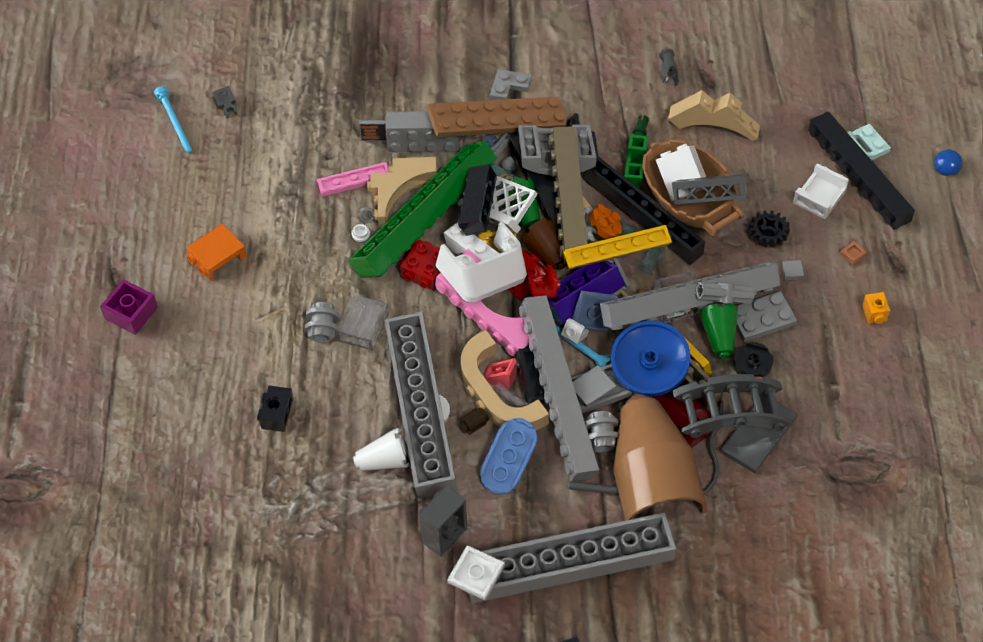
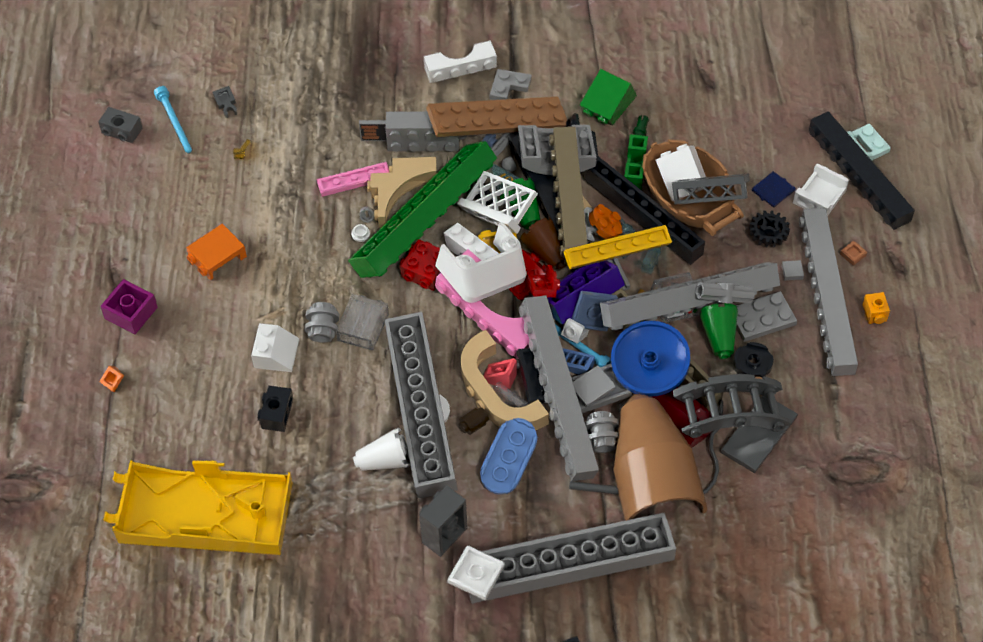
black brick [458,164,497,236] -> none
dark grey piece [659,48,679,86] -> none
tan arch [668,90,760,141] -> none
yellow plate [684,337,712,376] -> none
blue hair [934,149,962,176] -> none
none -> dark grey brick [98,107,143,143]
none -> orange slope [99,365,124,392]
none -> yellow piece [103,460,293,555]
none -> clear yellow hand [233,139,251,159]
none -> white slope [251,323,299,372]
none -> white arch [424,41,497,83]
none -> medium blue slope [562,348,595,375]
none -> green slope [580,69,637,125]
none -> clear blue piece [752,171,796,208]
none -> light grey brick [799,208,858,376]

